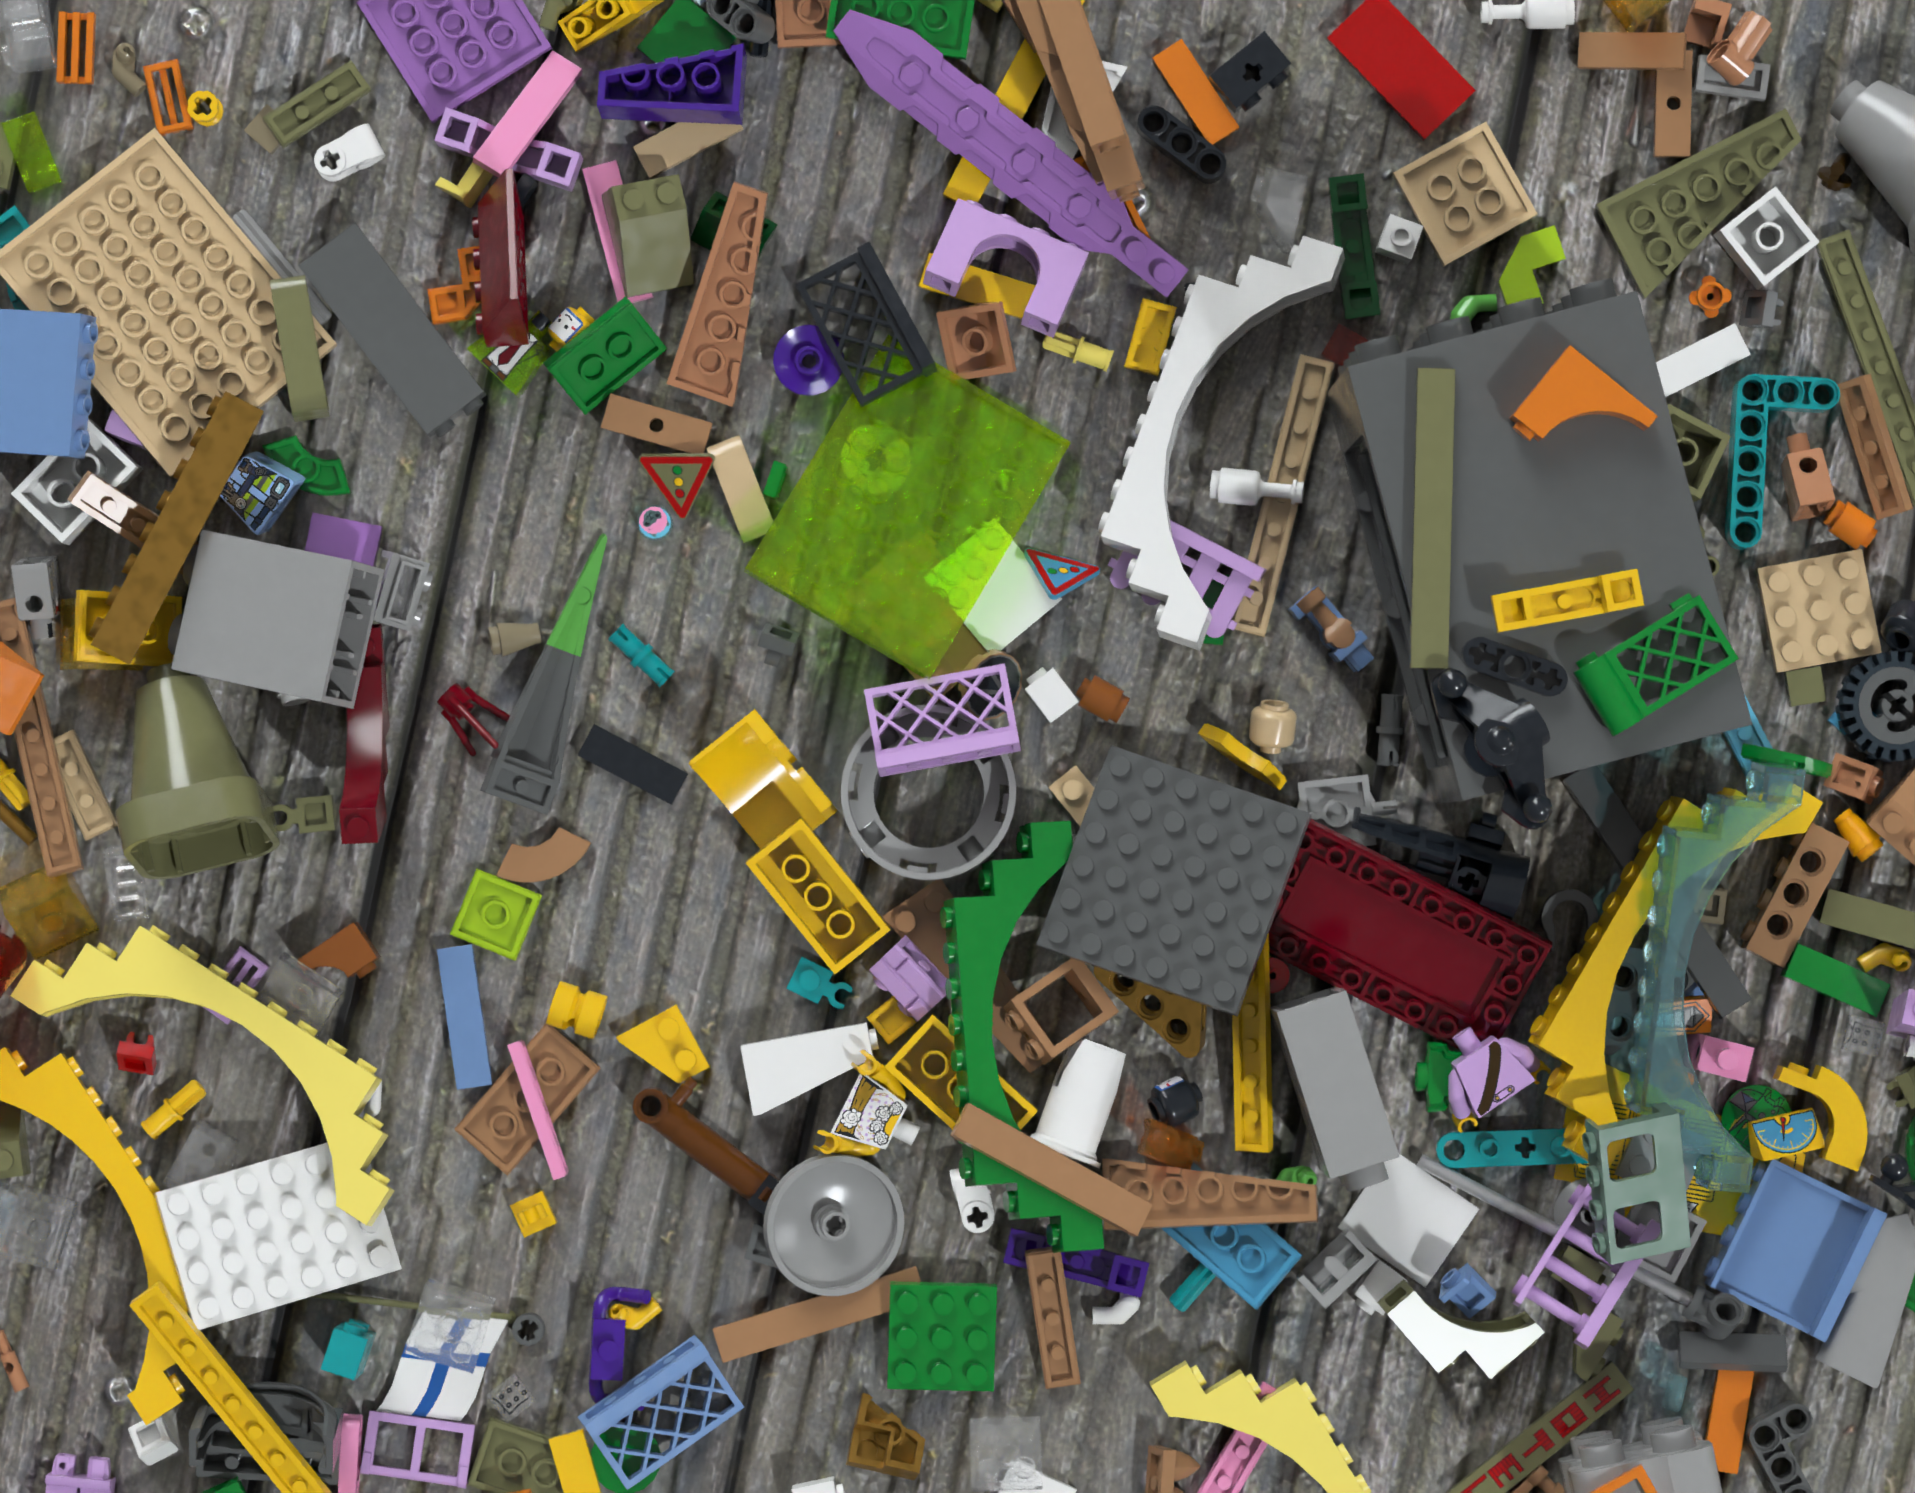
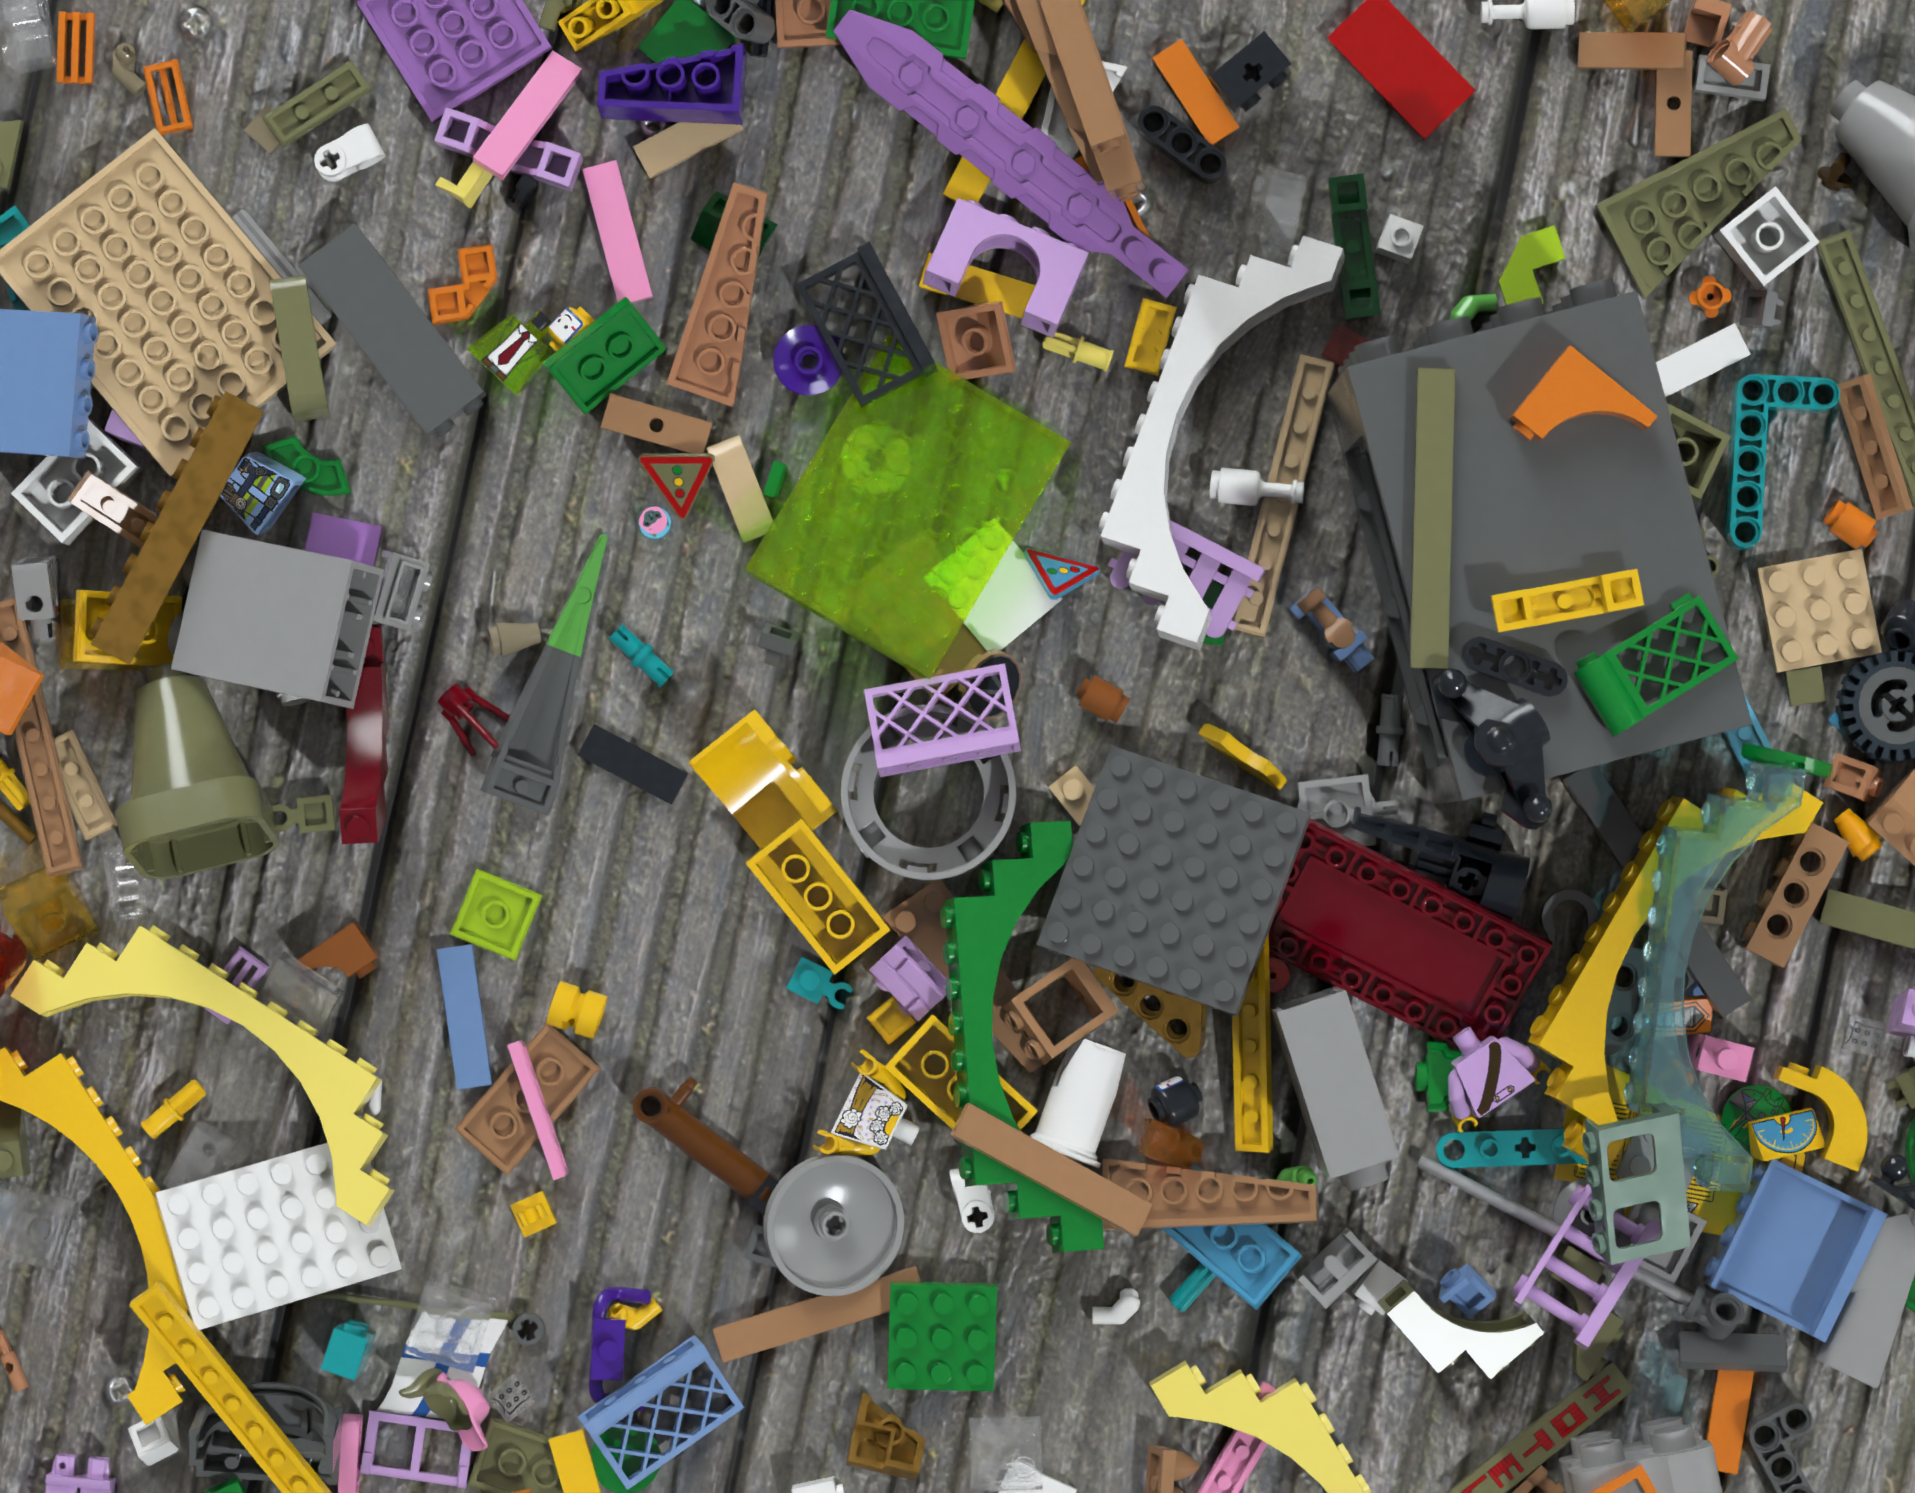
clear neon green slope [1,111,63,193] -> none
red tile [116,1032,157,1075] -> none
yellow bush [187,91,224,127] -> none
dark red slope [472,168,529,347] -> none
medium nougat tile [496,827,592,882] -> none
olive slope [601,174,694,298] -> none
yellow wing [616,1004,710,1084] -> none
white slope [741,1022,879,1116] -> none
dark purple slope [1003,1228,1150,1298] -> none
white brick [1025,667,1079,723] -> none
medium nougat tile [1025,1246,1081,1389] -> none
tan head [1249,700,1297,754] -> none
white sticker [1338,1154,1479,1288] -> none
tan plate [1392,122,1538,267] -> none
green slope [1780,943,1891,1017] -> none
nougat torso [1781,433,1835,522] -> none
yellow arm [1856,942,1912,973] -> none
none -> hair [399,1368,490,1451]

